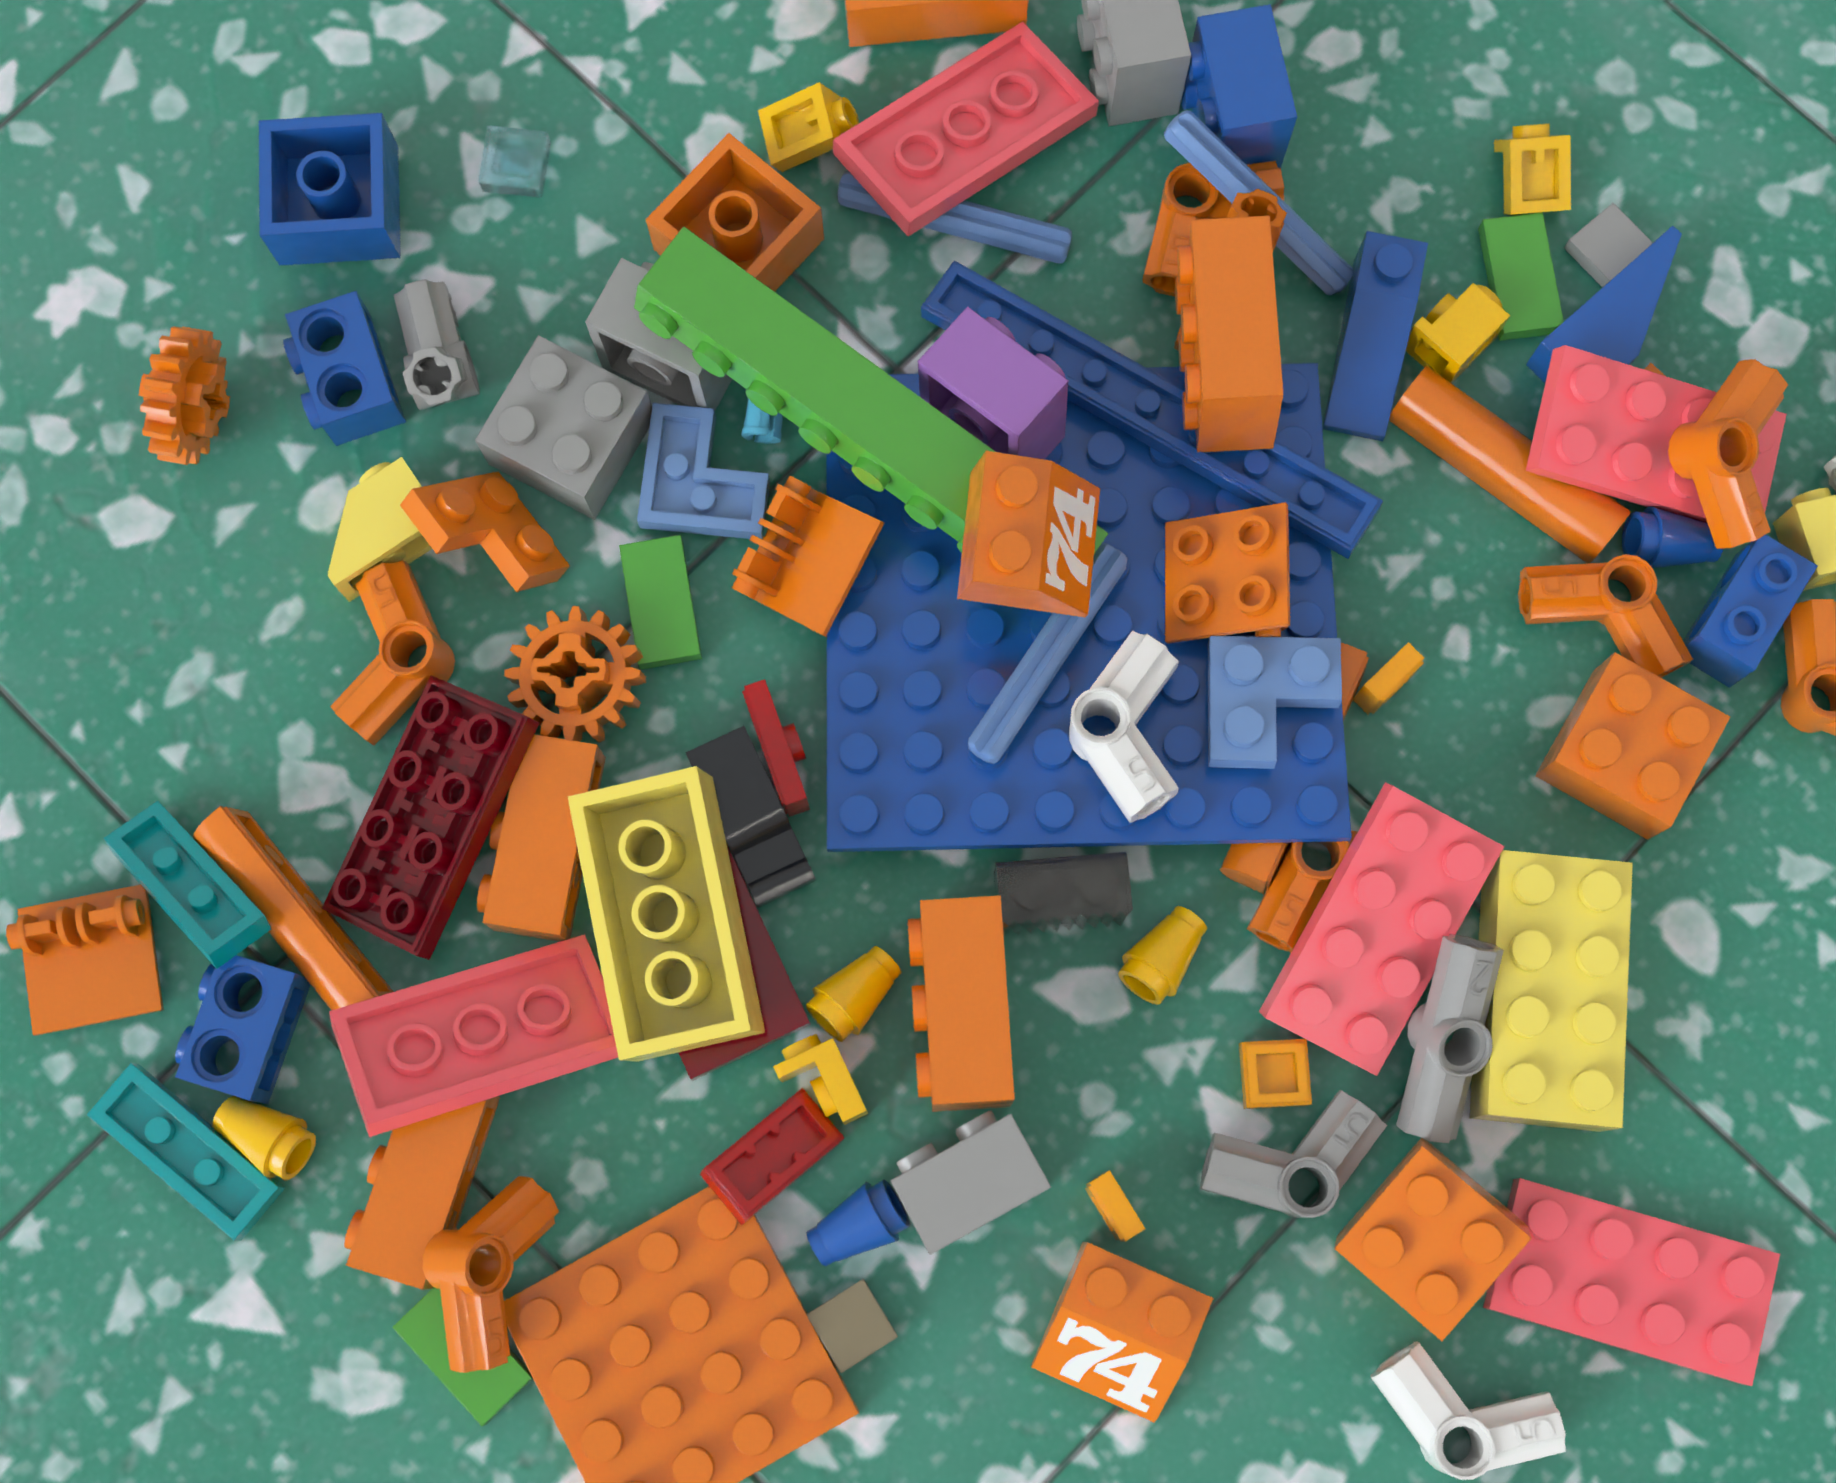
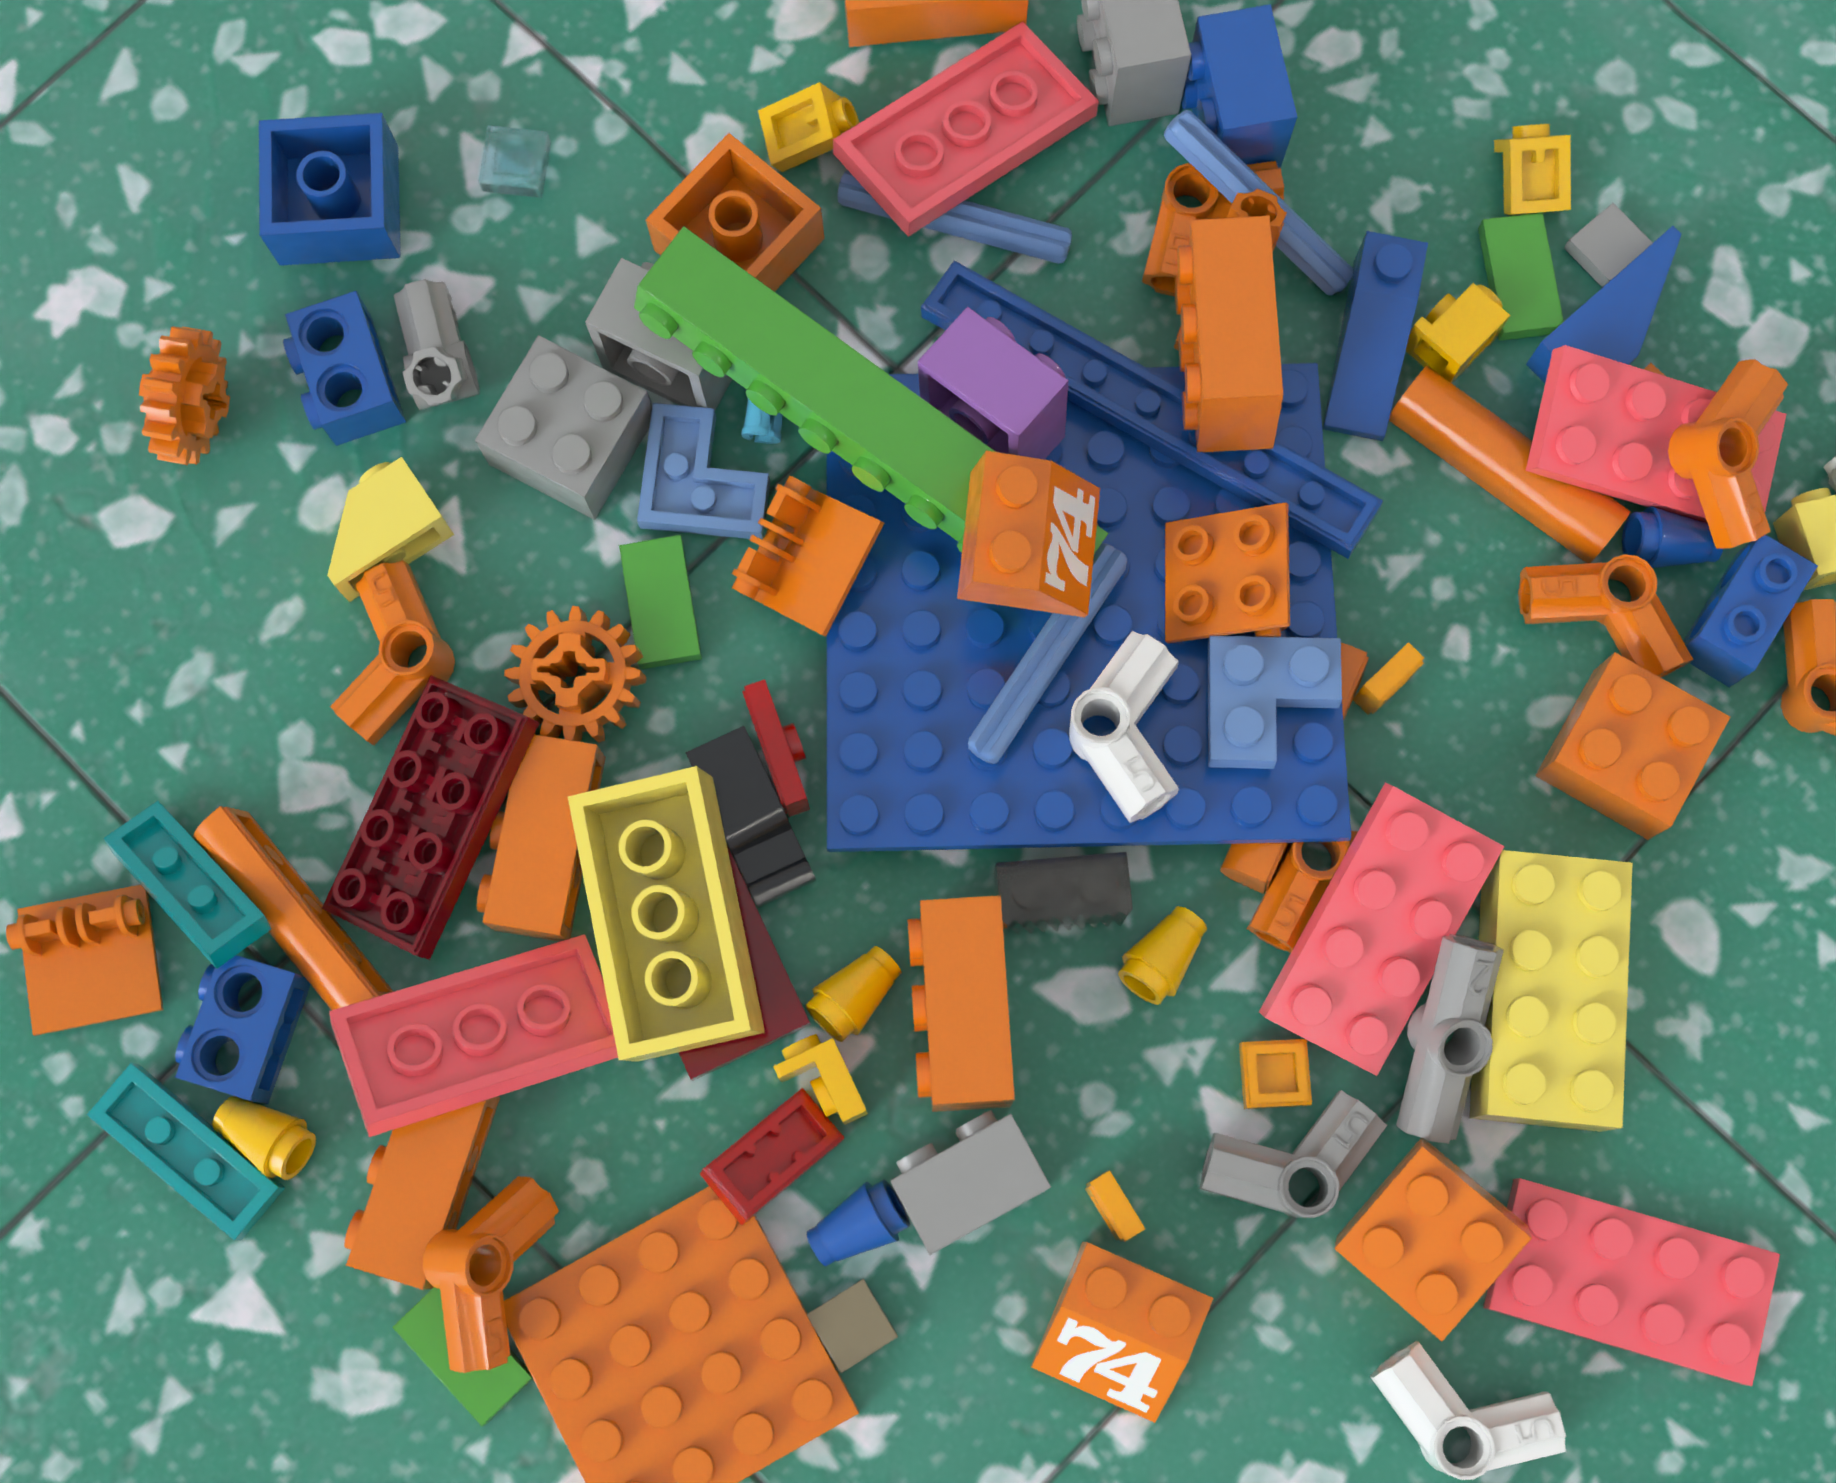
orange plate [400,471,570,592] -> none

